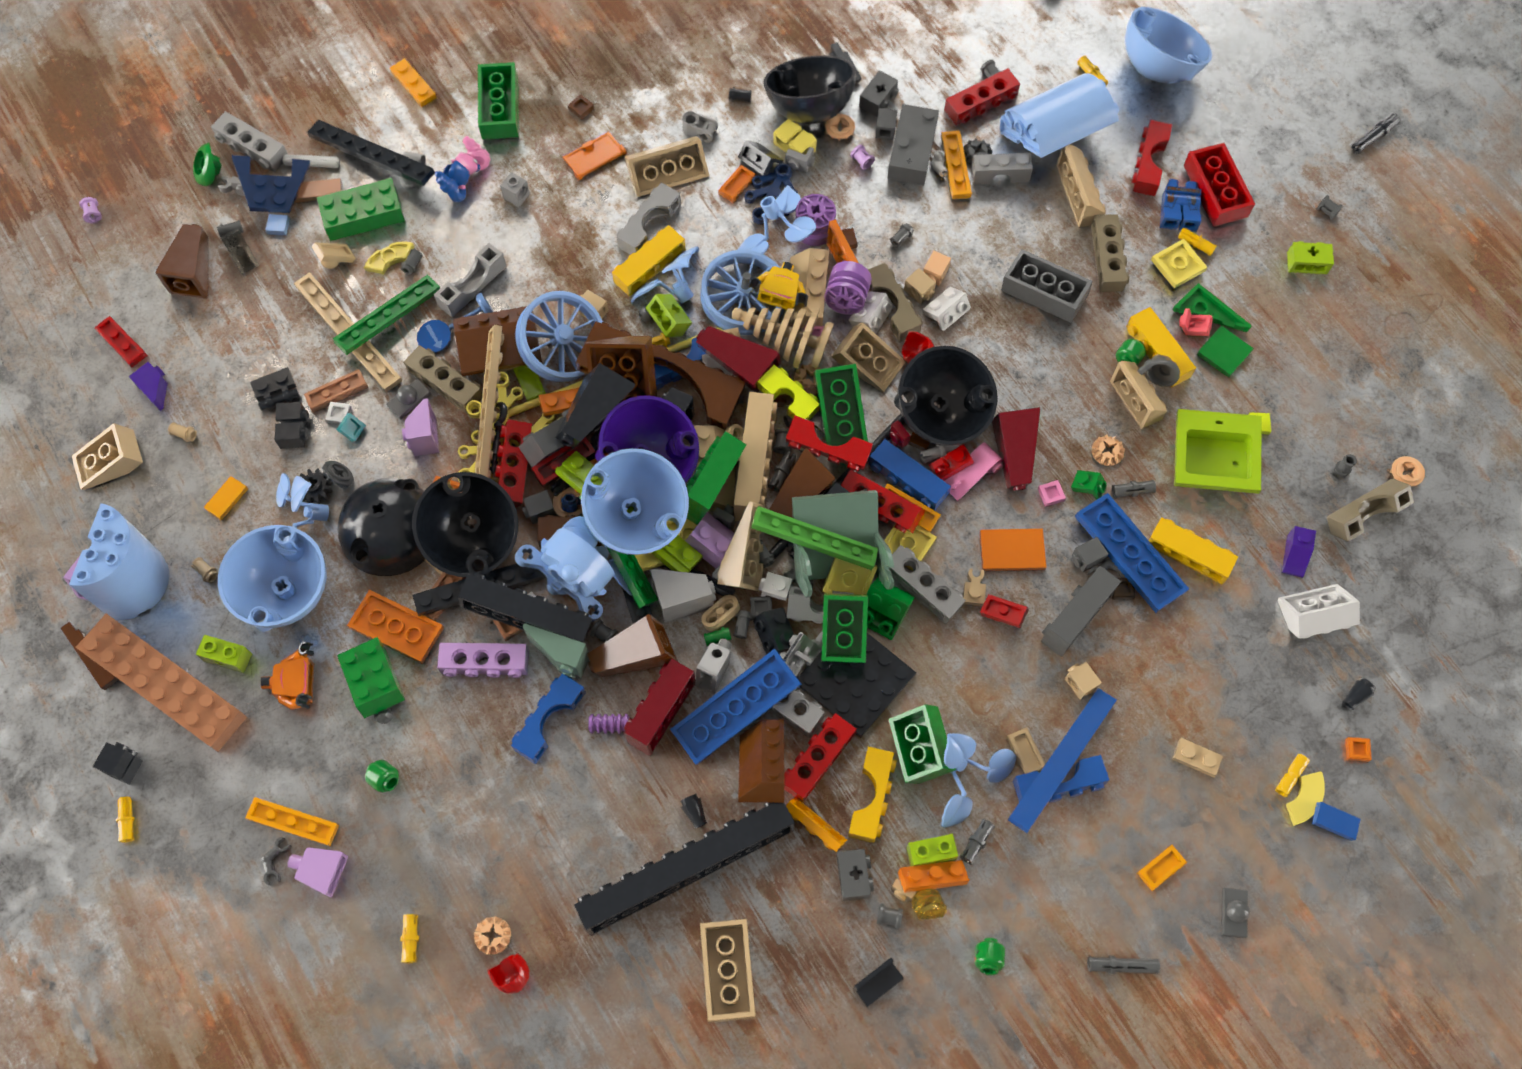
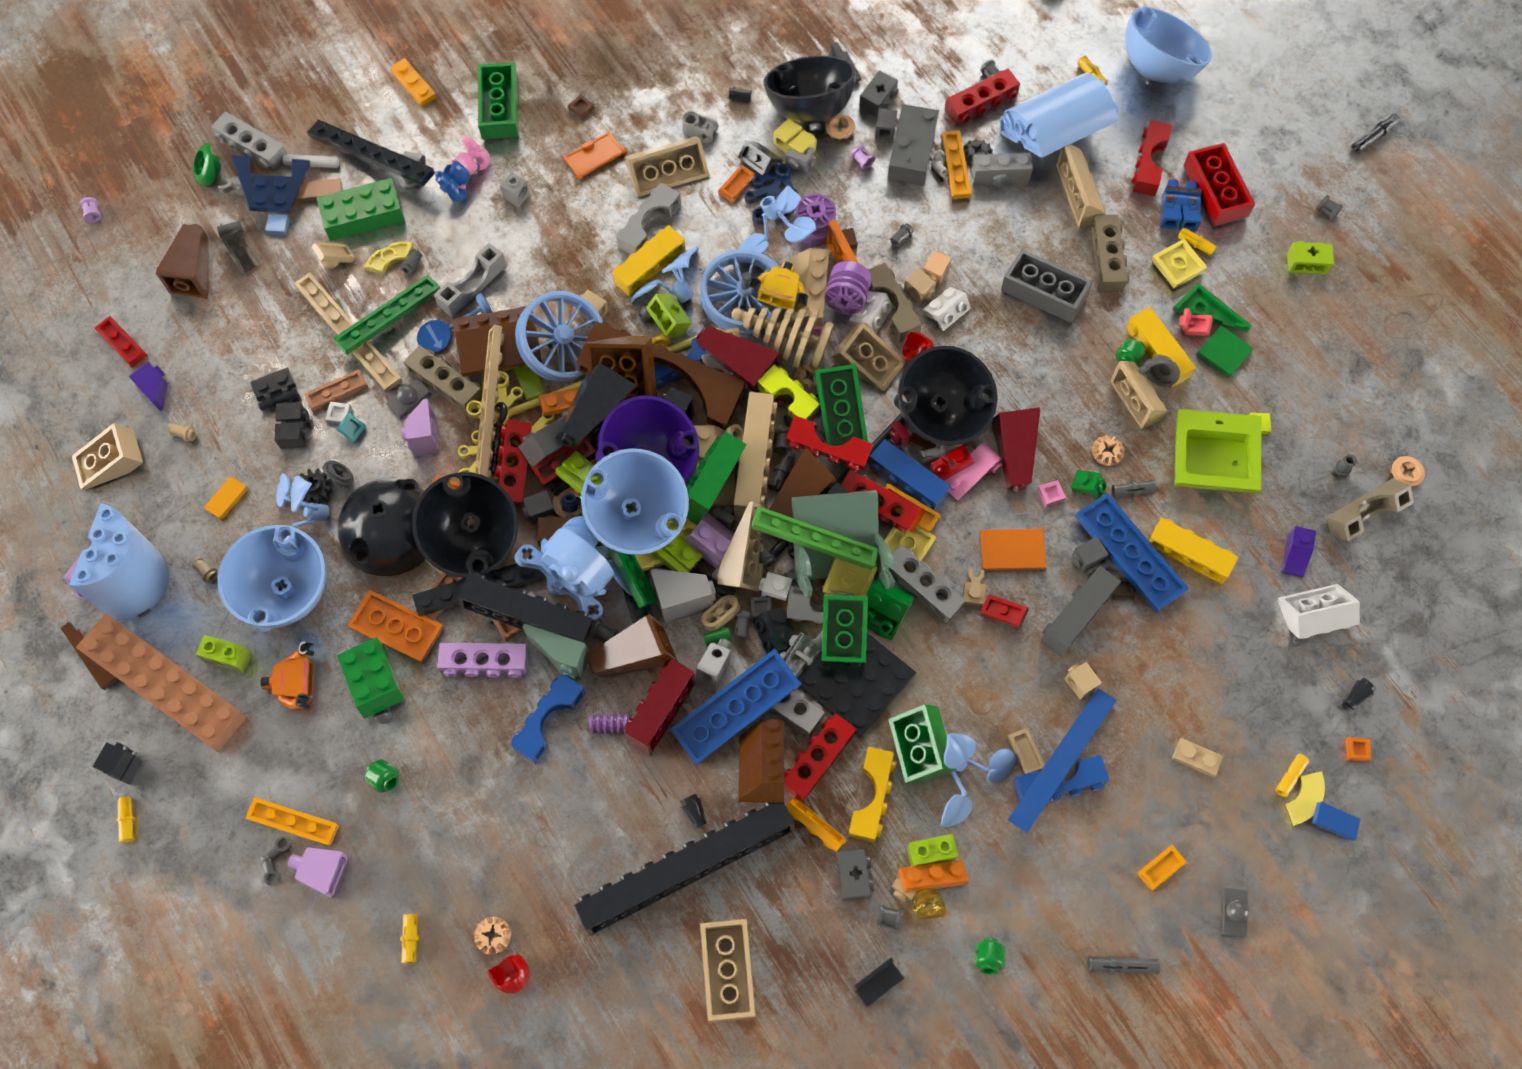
dark grey pin [960,819,995,865] -> none

